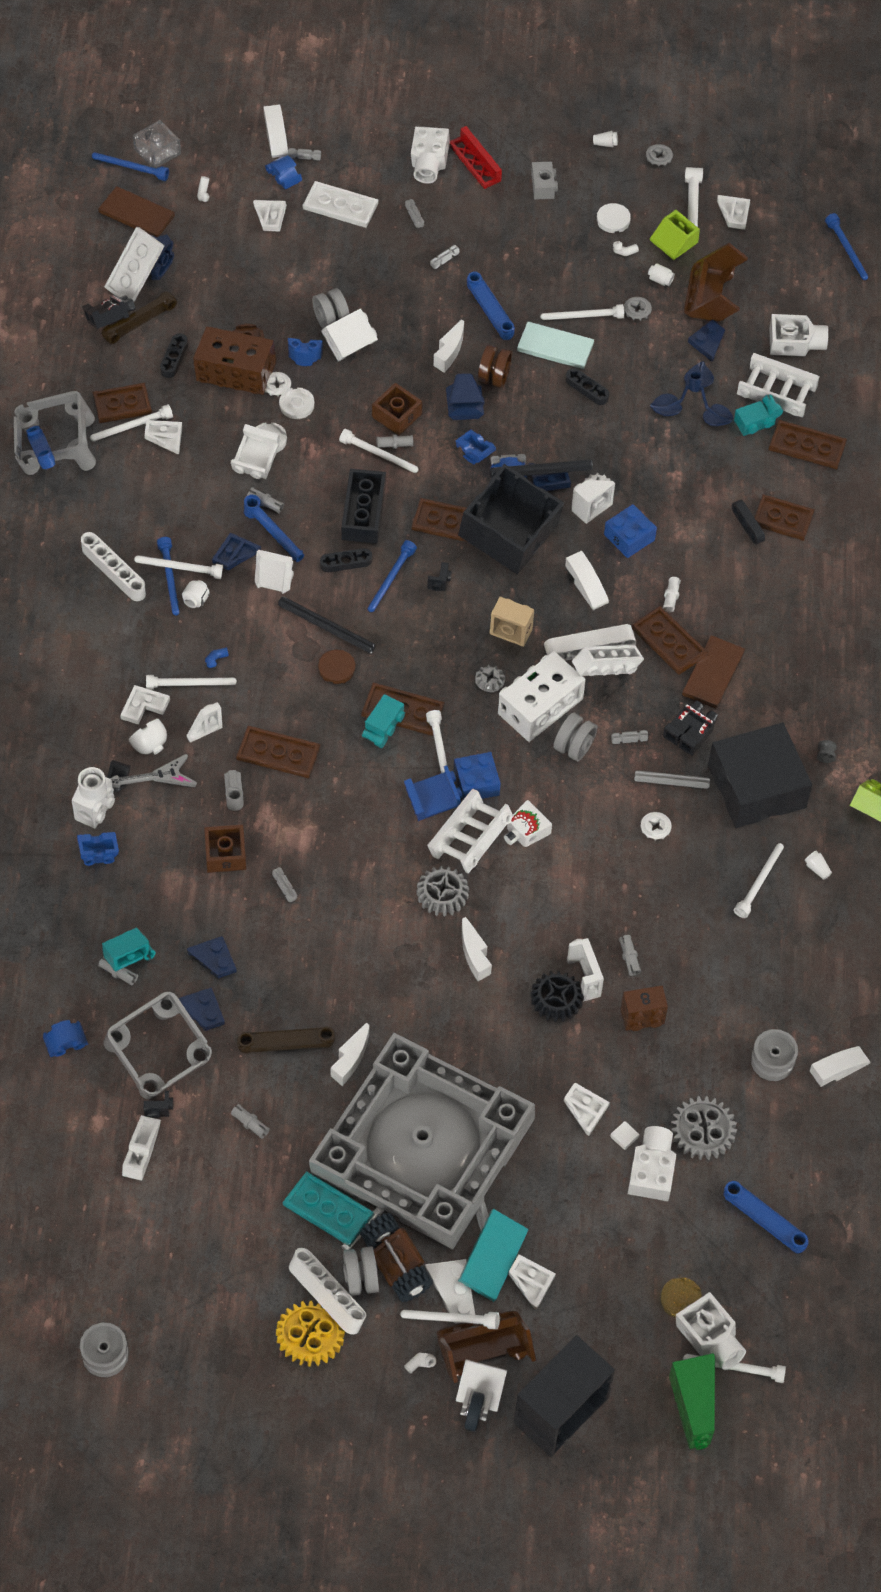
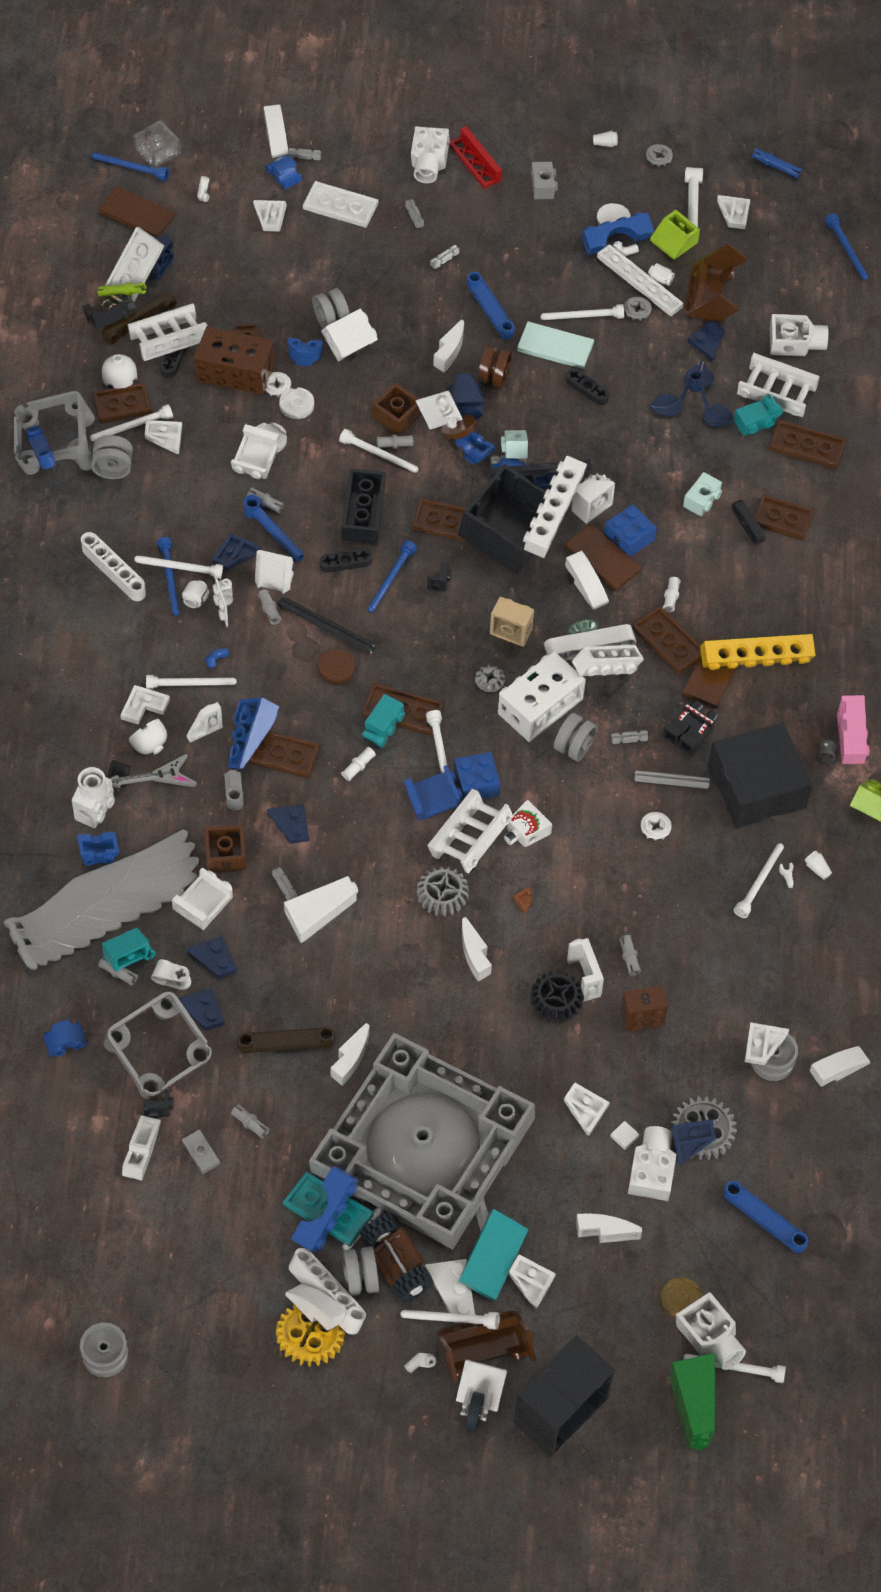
none -> light grey animal [3,829,199,970]
none -> light grey wheel [91,435,133,479]
none -> lime pin [97,282,146,297]
none -> white cylinder [102,354,137,389]
none -> white fence [128,303,207,361]
none -> white piece [151,959,191,990]
none -> white panel [172,868,233,930]
none -> light grey plate [182,1130,220,1175]
none -> white hinge [212,576,233,627]
none -> blue wedge [228,697,279,770]
none -> light grey pin [258,589,281,625]
none -> dark blue wing [267,804,309,844]
none -> white slope [284,876,358,943]
none -> white slope [285,1284,346,1331]
none -> blue arch [291,1166,359,1252]
none -> white pin [341,747,376,781]
none -> white hinge [416,390,462,429]
none -> reddish brown tile [441,414,477,440]
none -> light aqua brick [501,430,528,458]
none -> dark orange tile [512,887,532,913]
none -> white brick [523,456,587,558]
none -> reddish brown tile [564,523,642,591]
none -> sand green gear [568,620,598,635]
none -> white slope [576,1214,642,1243]
none -> blue arch [581,212,654,255]
none -> white plate [597,244,684,316]
none -> dark blue wing [671,1119,716,1165]
none -> light aqua brick [683,472,722,517]
none -> yellow brick [700,634,816,670]
none -> white wing [745,1023,789,1065]
none -> blue pin [752,148,802,178]
none -> white piece [779,863,793,888]
none -> bright pink wedge [837,695,870,764]

